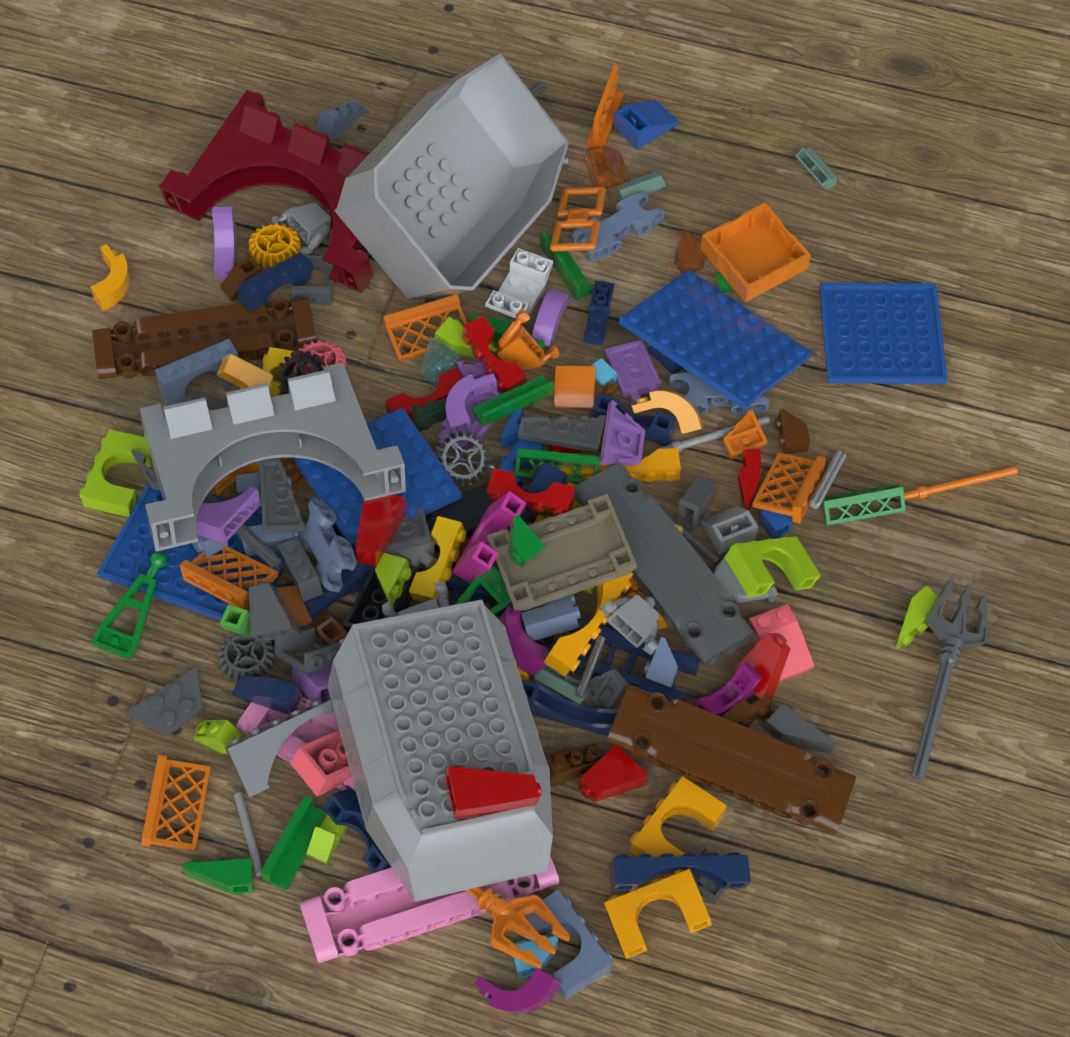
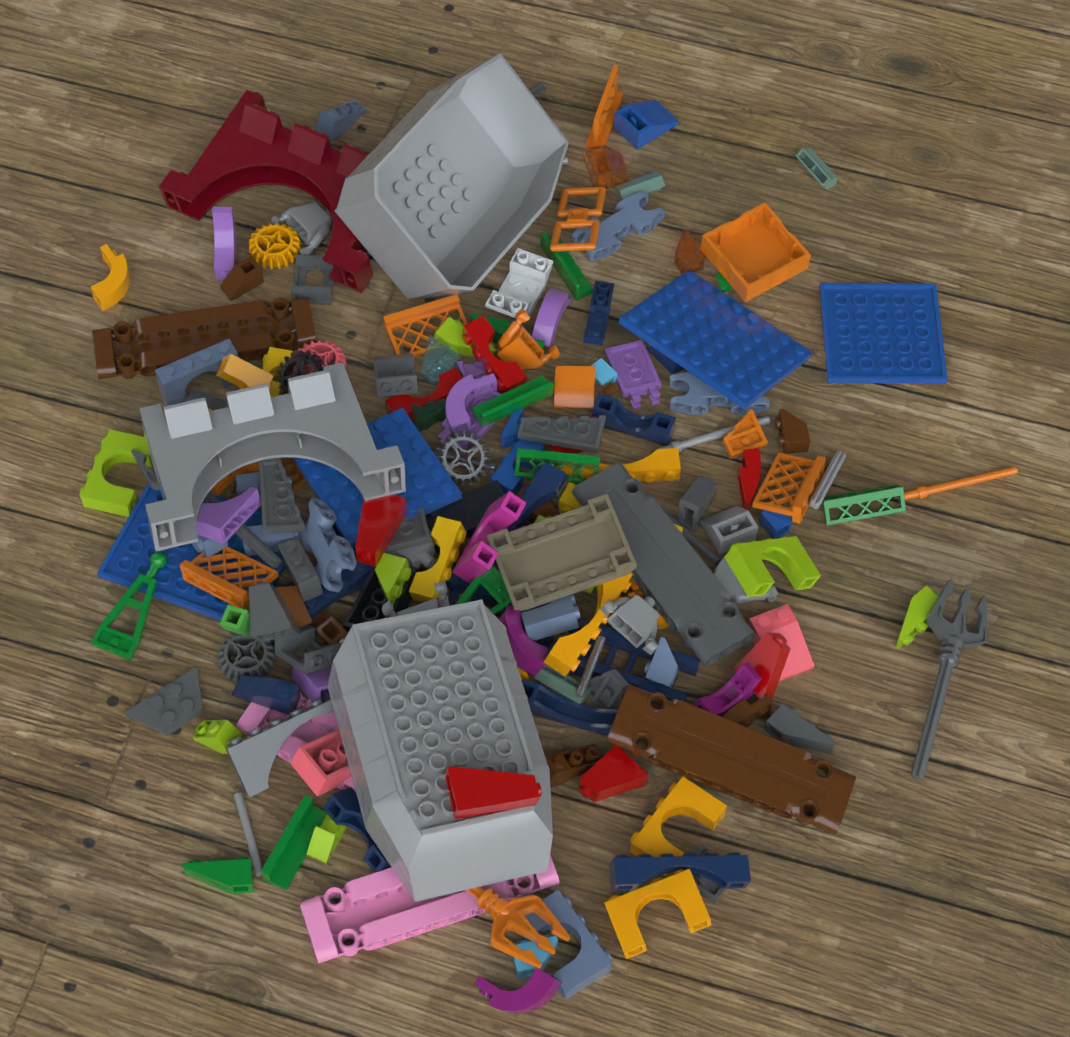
orange fence [141,755,211,851] -> none
dark blue arch [237,252,313,312] -> none
red arch [487,468,577,516] -> none
green slope [508,514,546,568] -> none
medium lavender wing [599,400,645,466] -> none
light orange arch [632,389,703,434] -> none
none -> dark grey panel [373,353,418,397]

